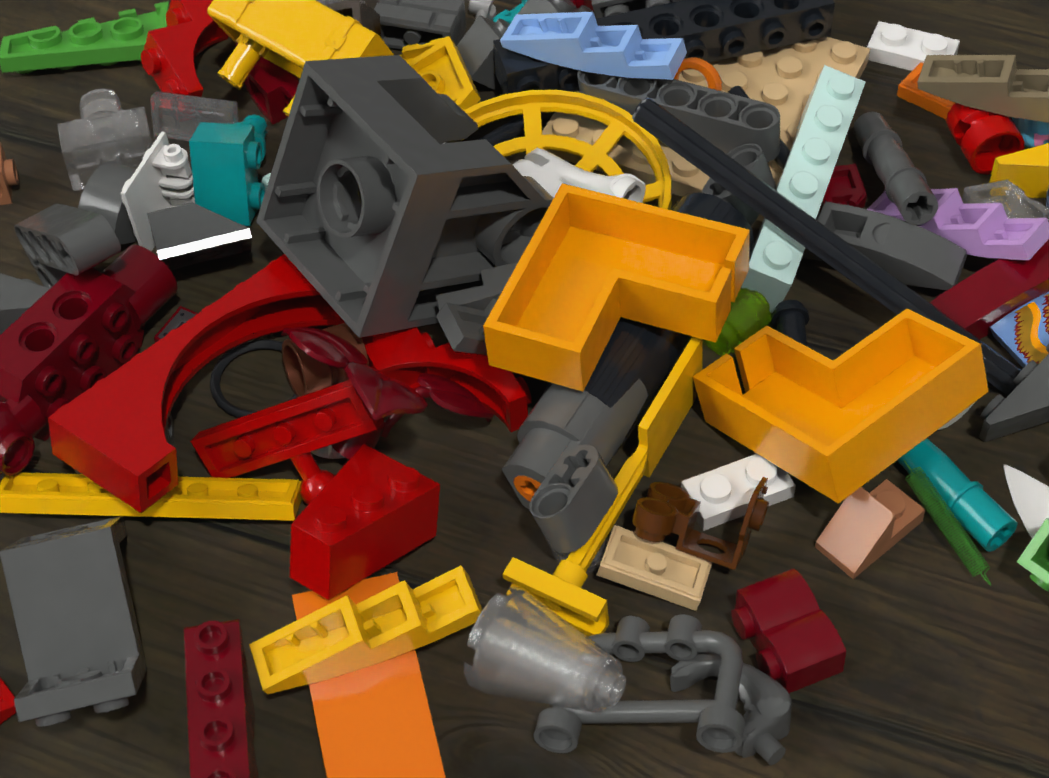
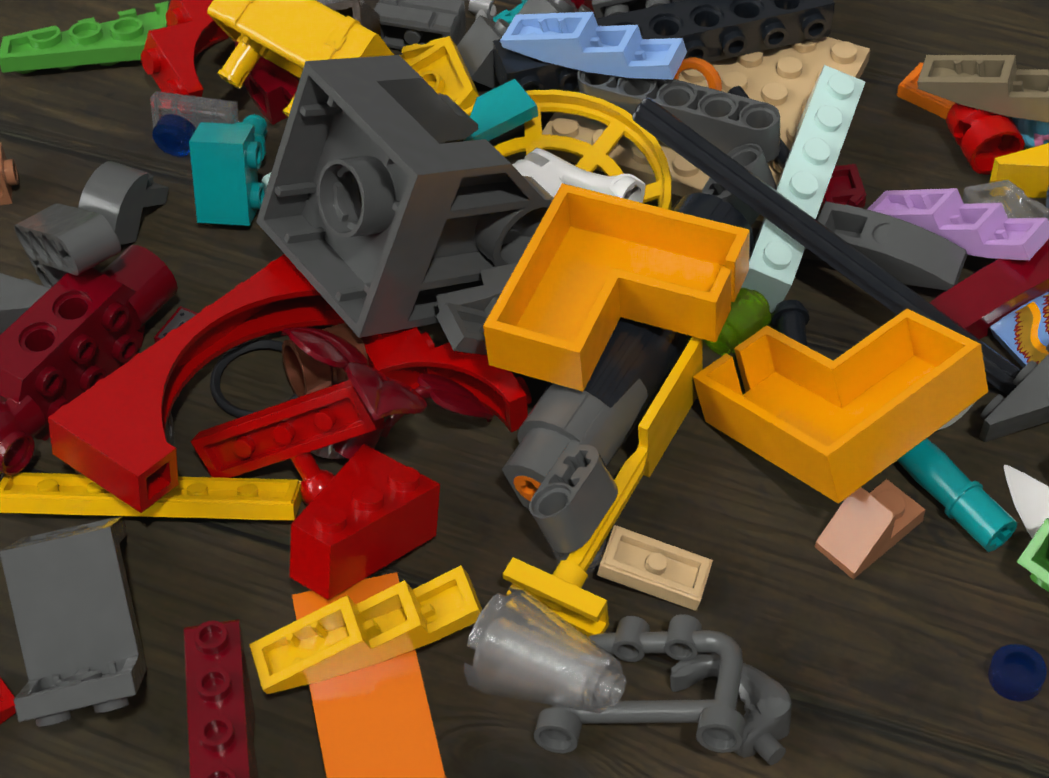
clear brick [57,89,153,191] -> none
white hinge [121,131,195,251] -> none
dark grey slope [147,202,252,271] -> none
reddish brown piece [632,477,769,570] -> none
white plate [681,454,796,531] -> none
dark red brick [731,568,847,693] -> none
dark grey piece [853,112,938,225] -> none
white plate [867,21,960,71] -> none
bright green piece [903,460,991,586] -> none
none -> clear blue tile [152,114,196,156]
none -> teal tile [463,79,538,141]
none -> clear blue tile [988,644,1047,701]

